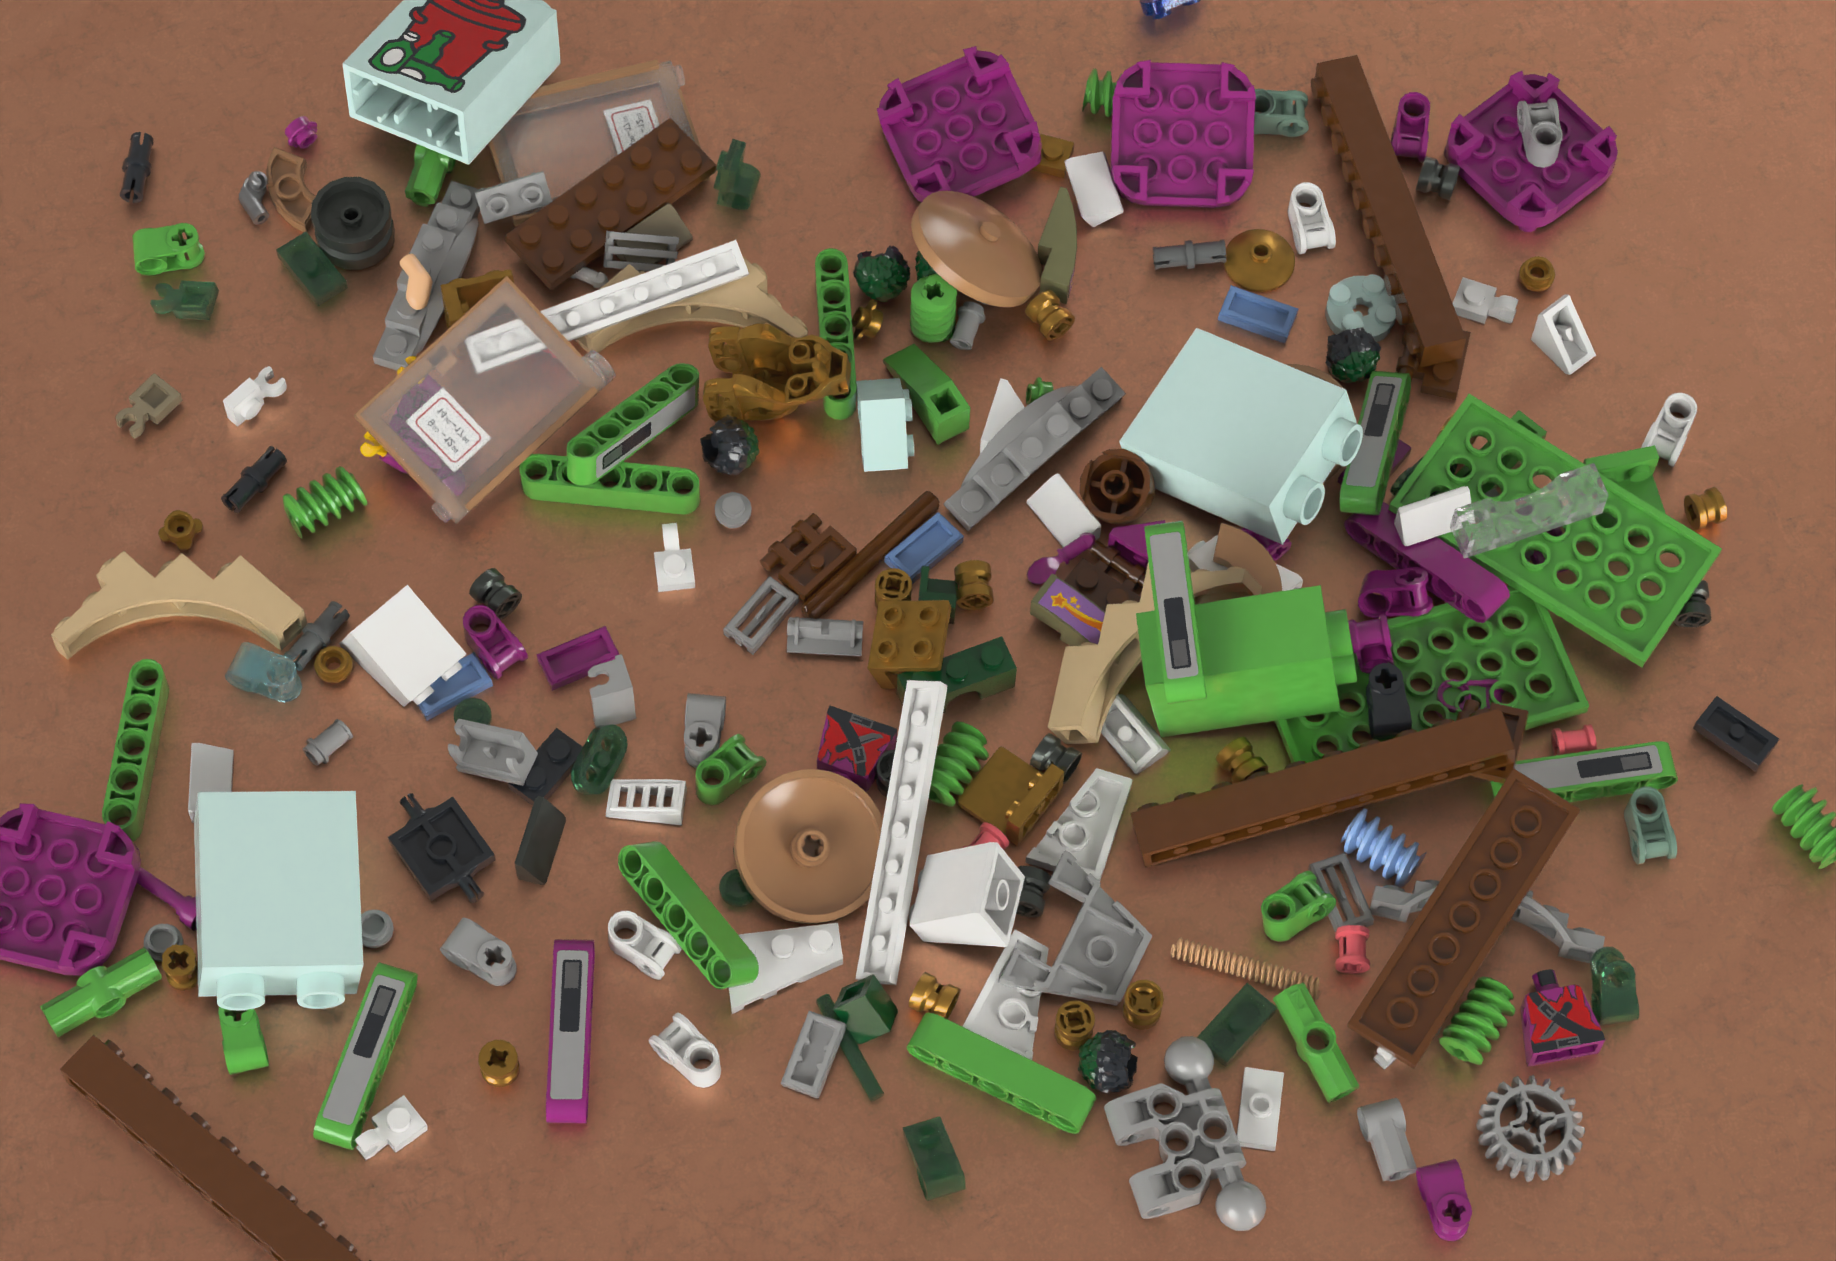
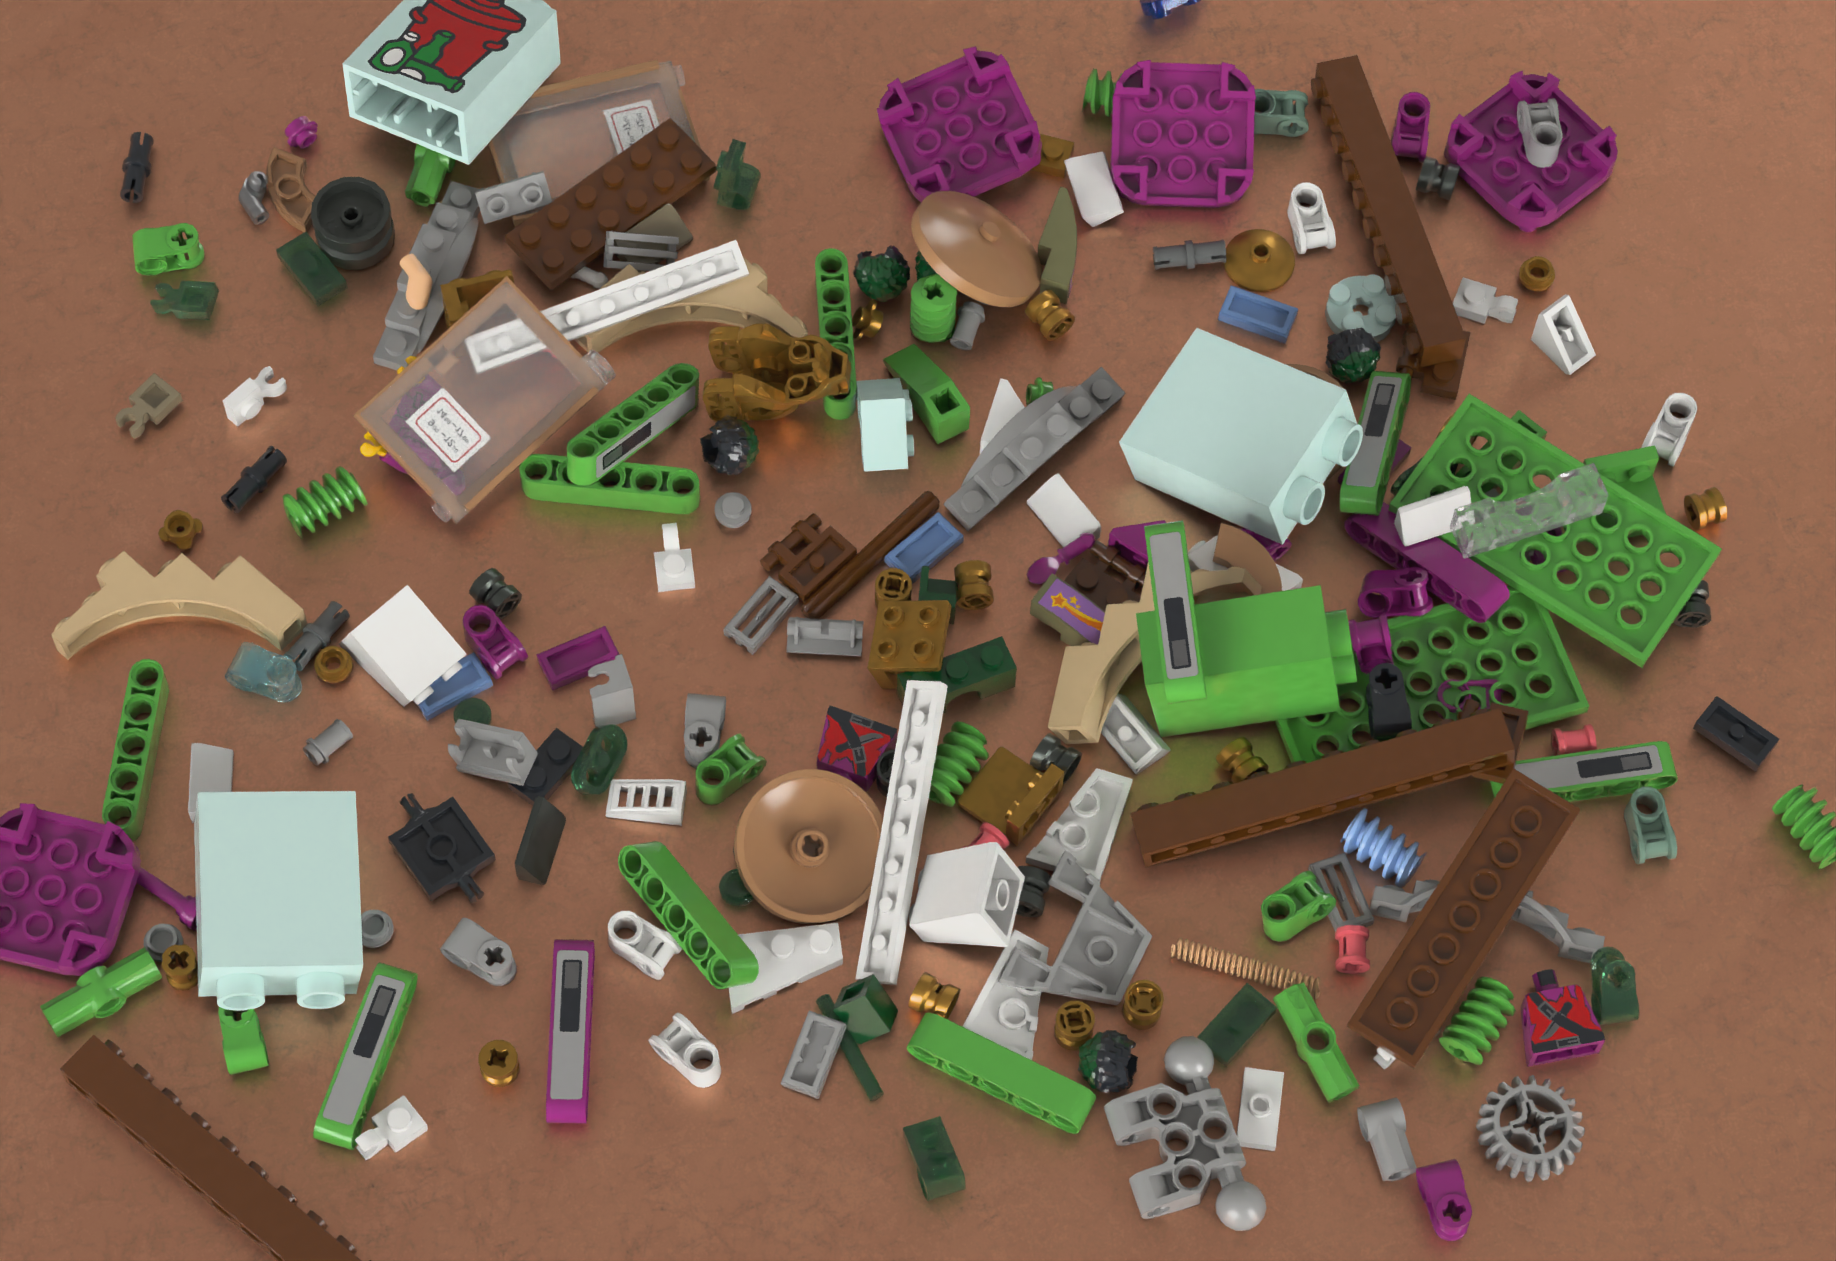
reddish brown cylinder [1079,449,1155,524] -> none

